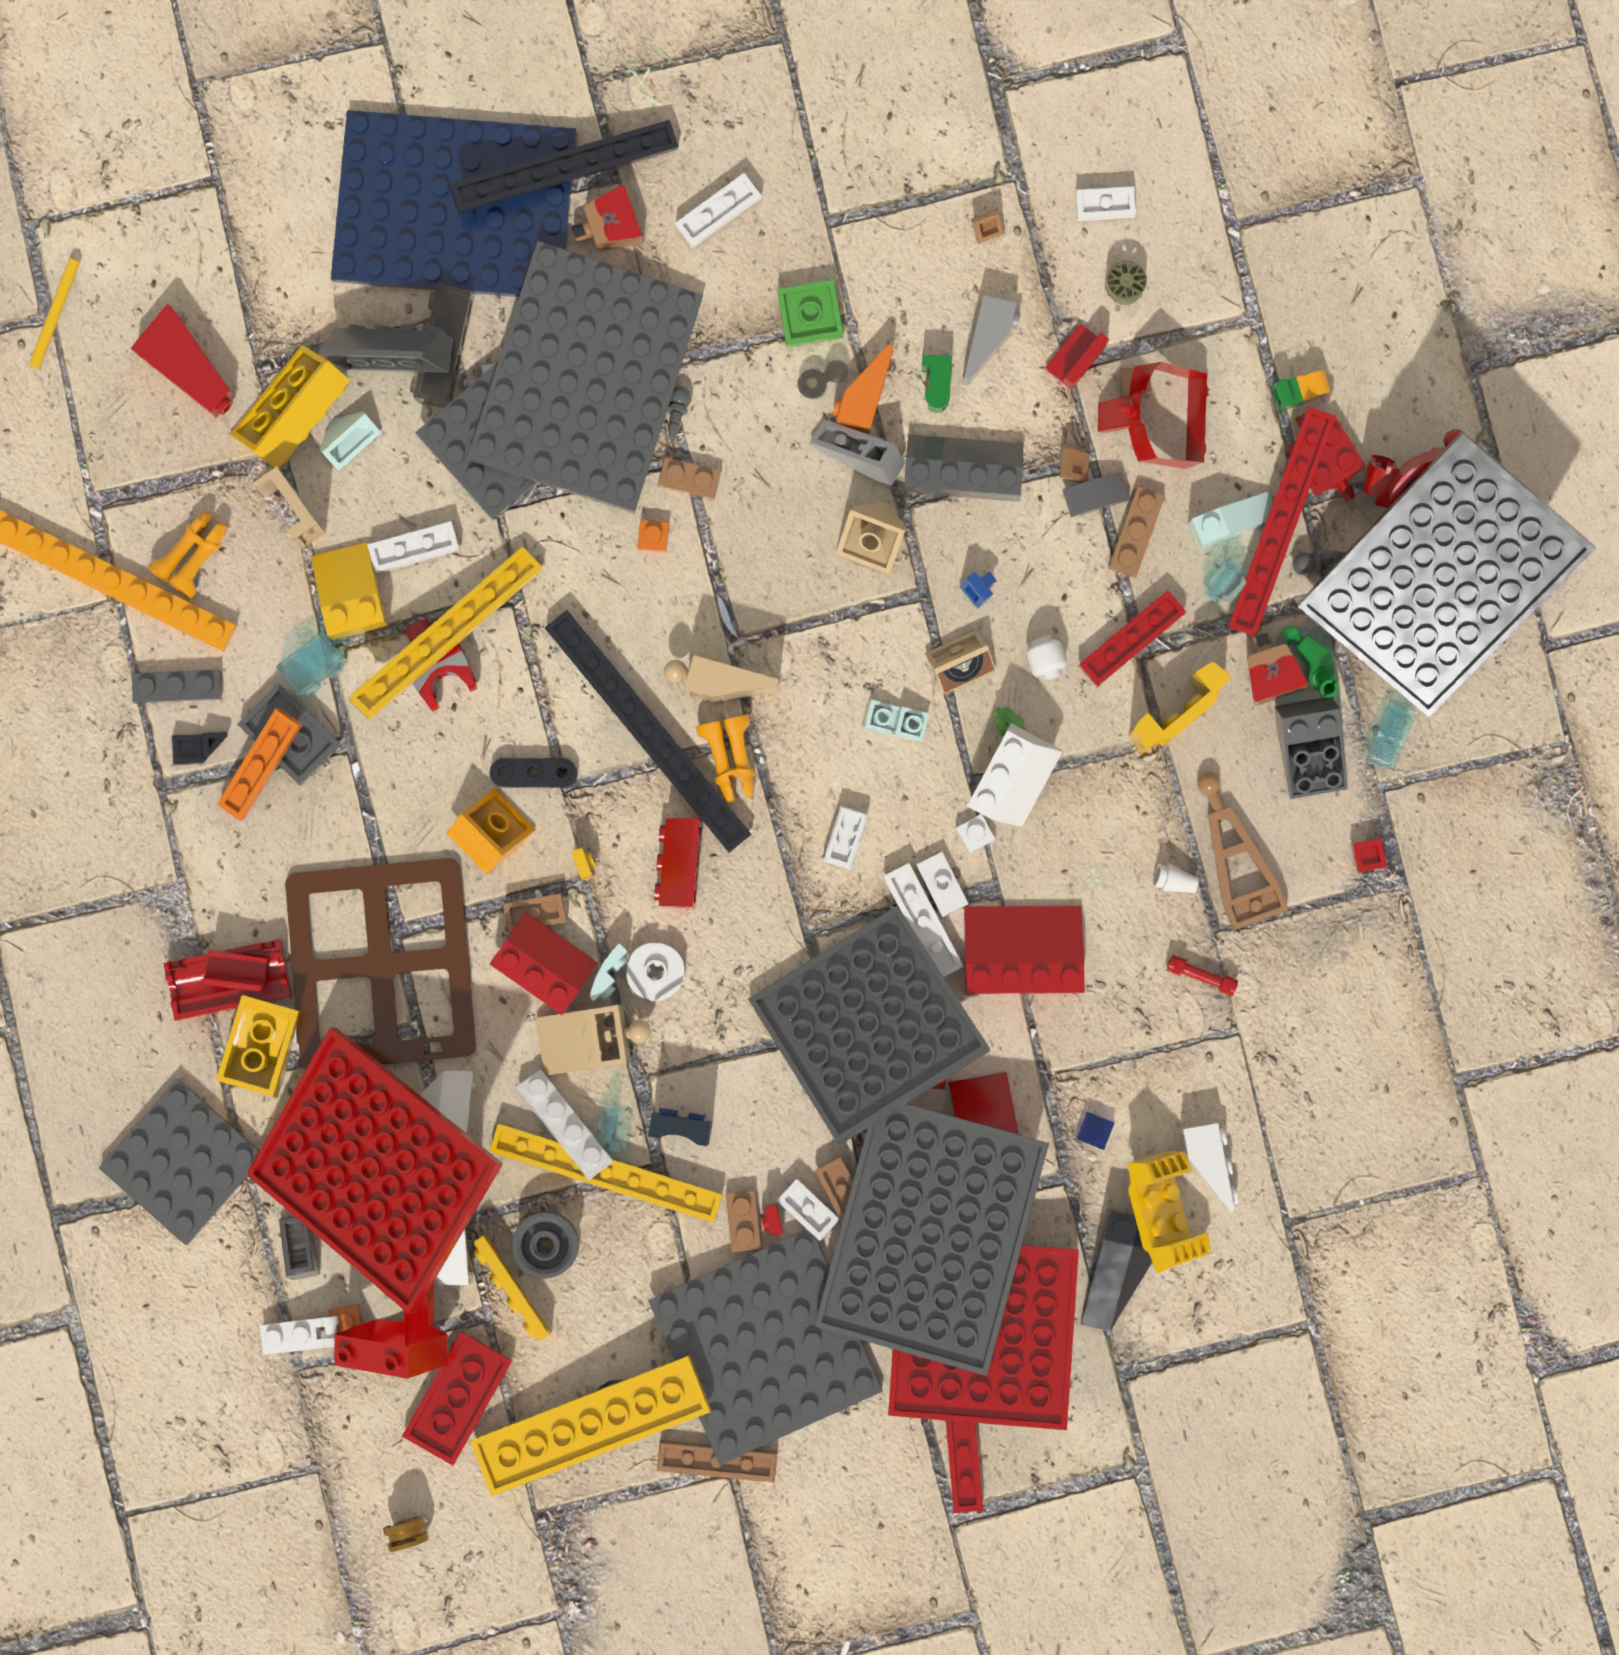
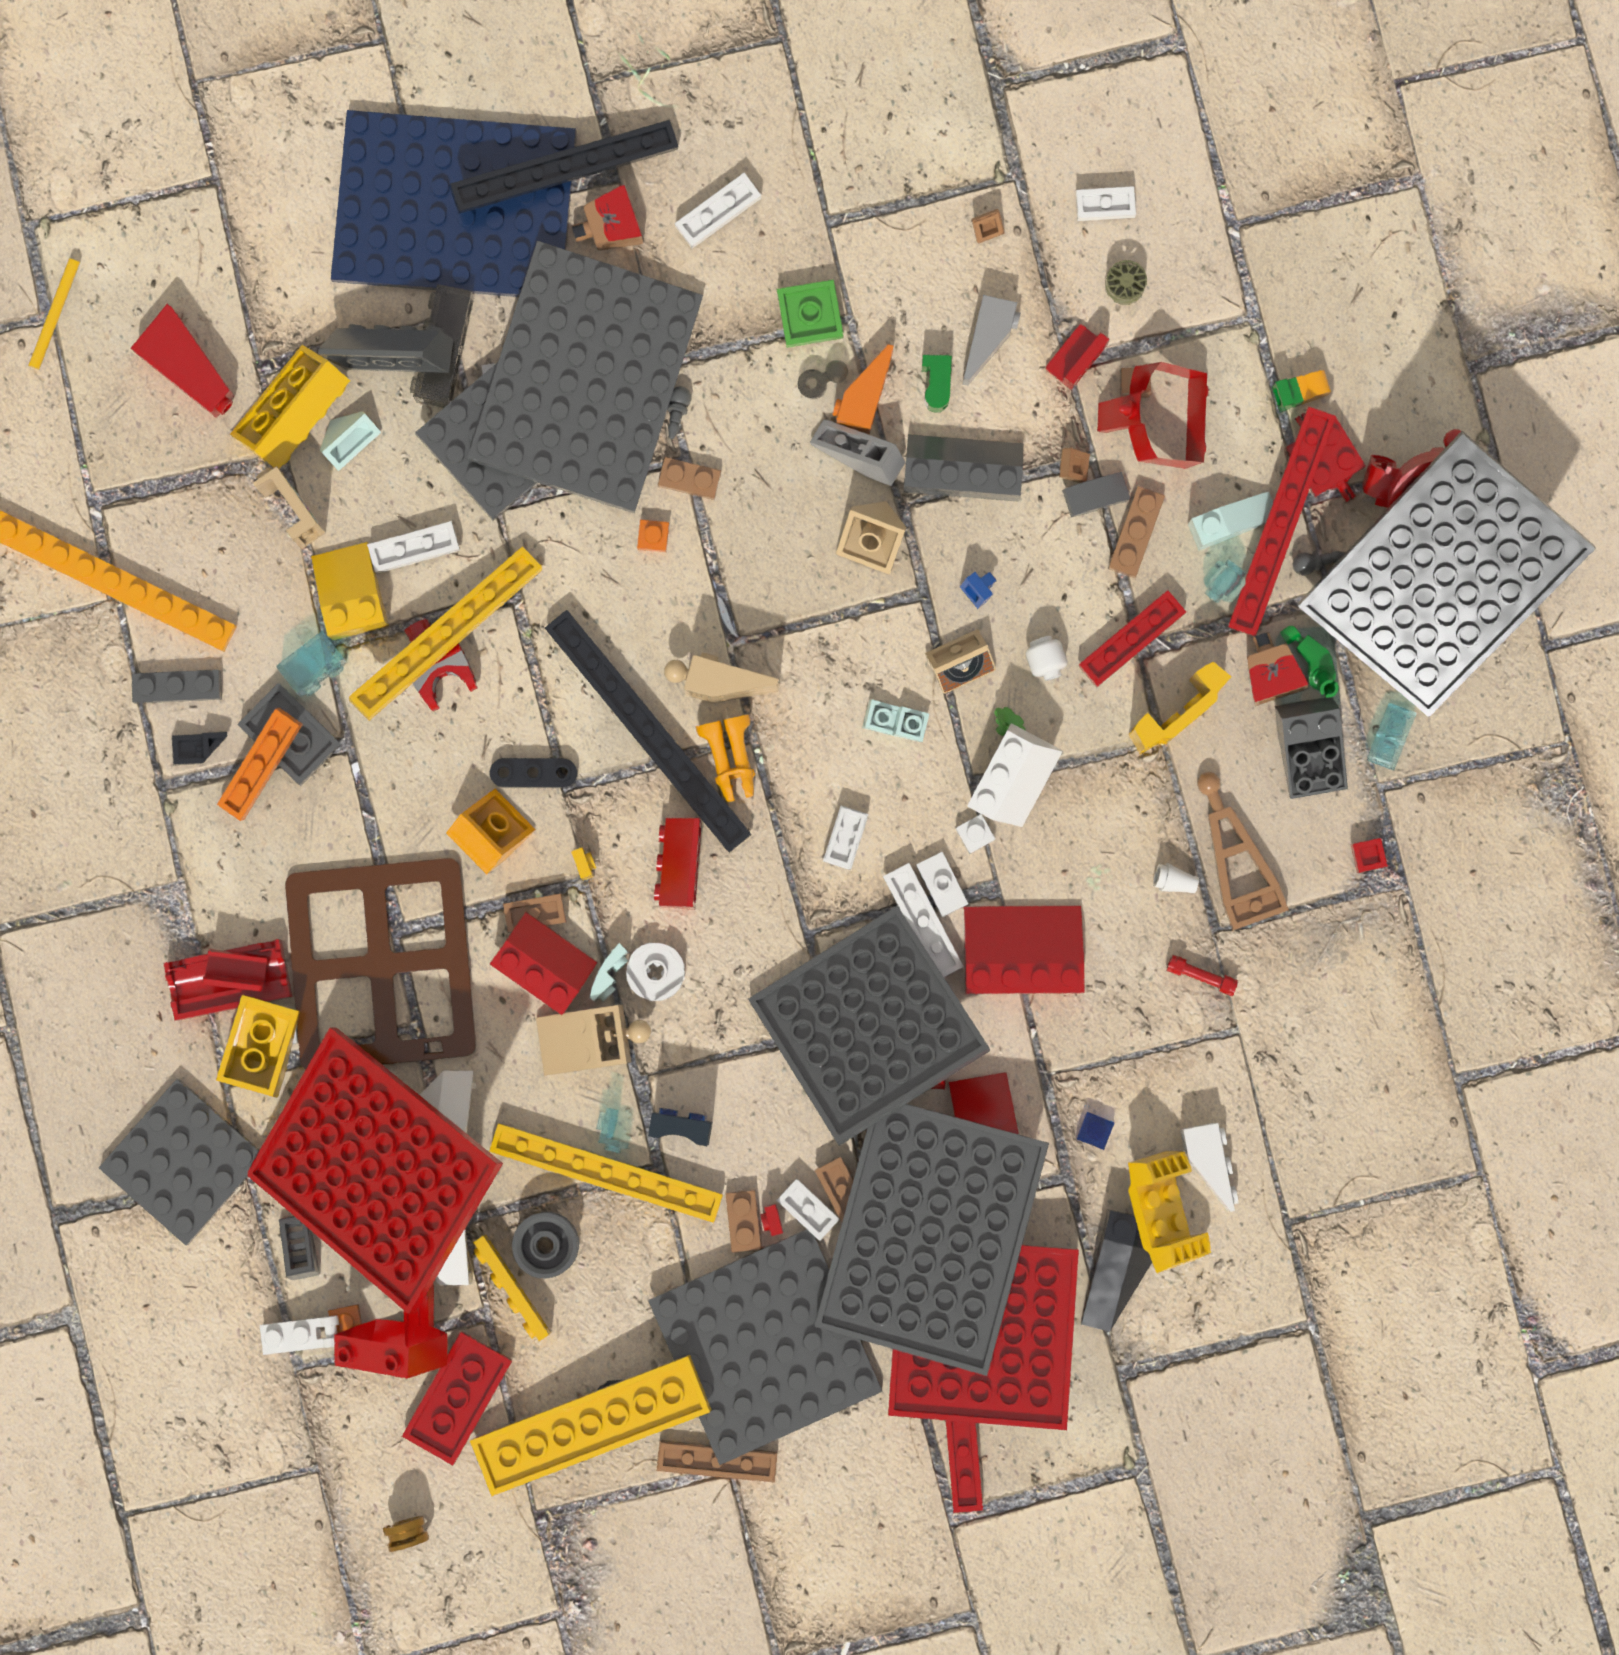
light orange piece [147,511,228,600] -> none
white plate [517,1069,612,1181] -> none

